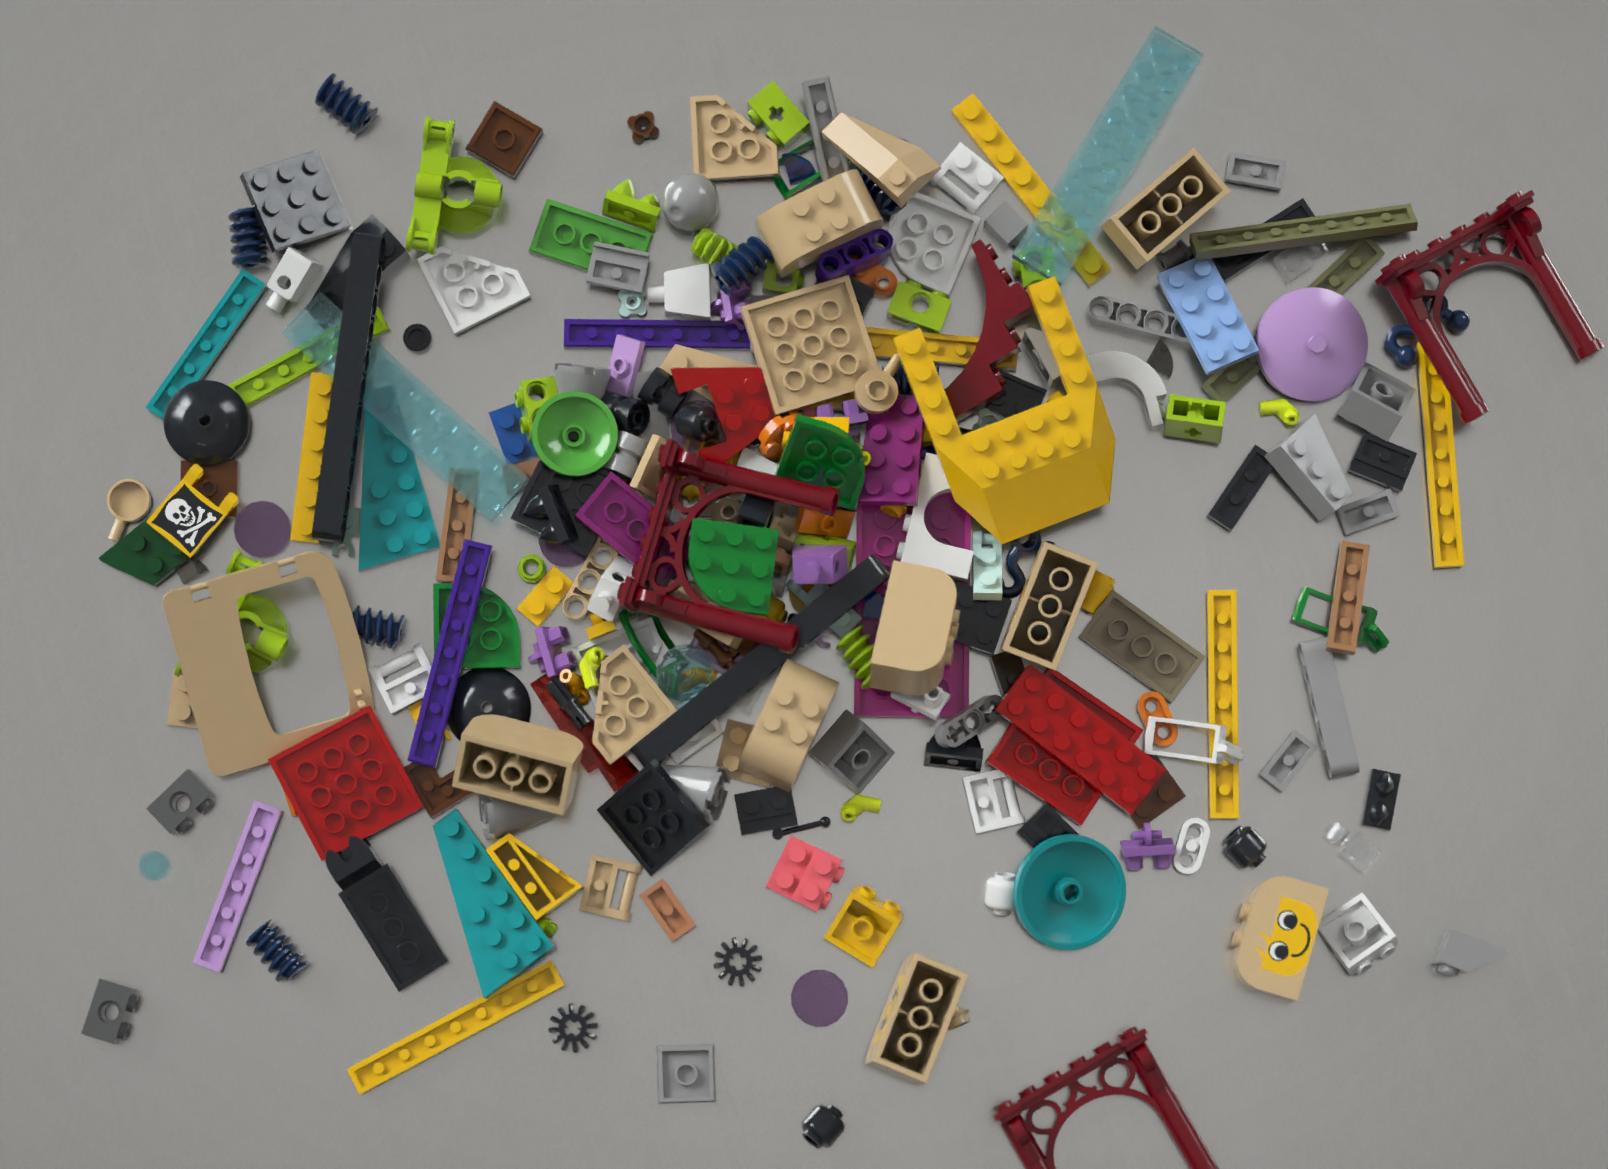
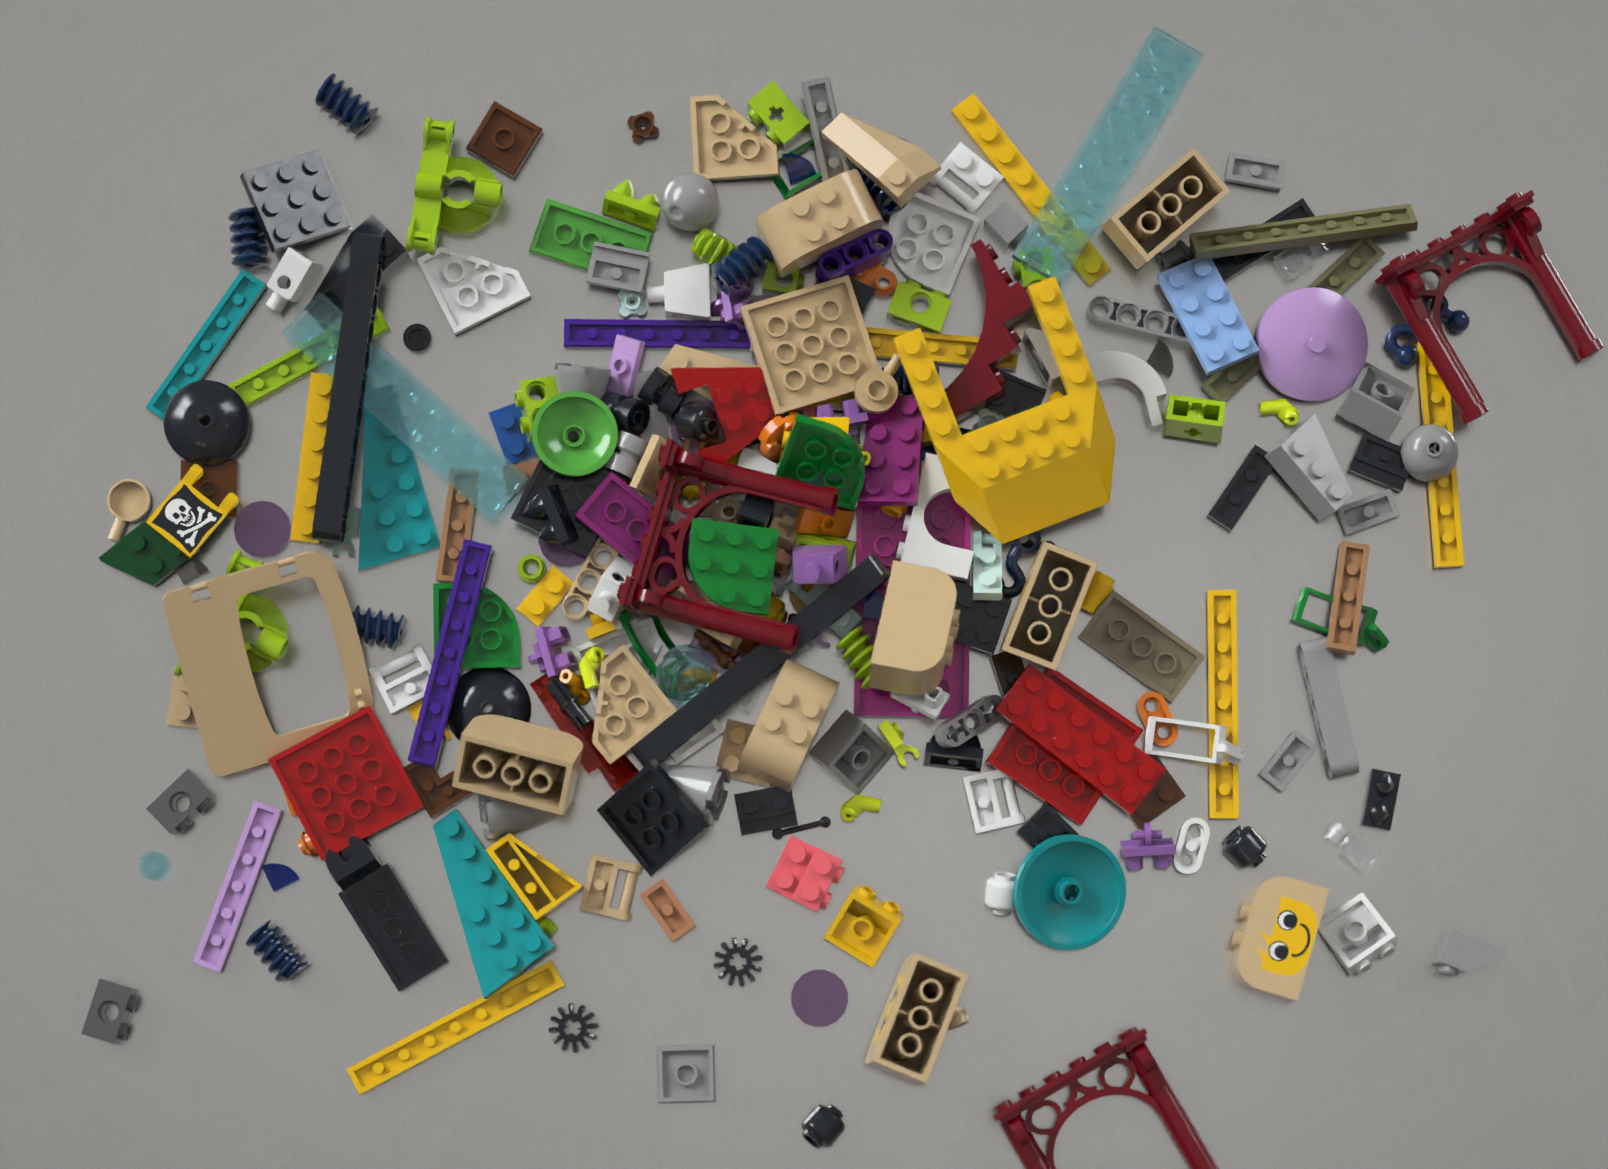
none -> clear blue tile [262,863,301,892]
none -> orange plate [298,832,318,857]
none -> neon yellow plate [877,719,920,768]
none -> light grey cylinder [1400,424,1459,482]

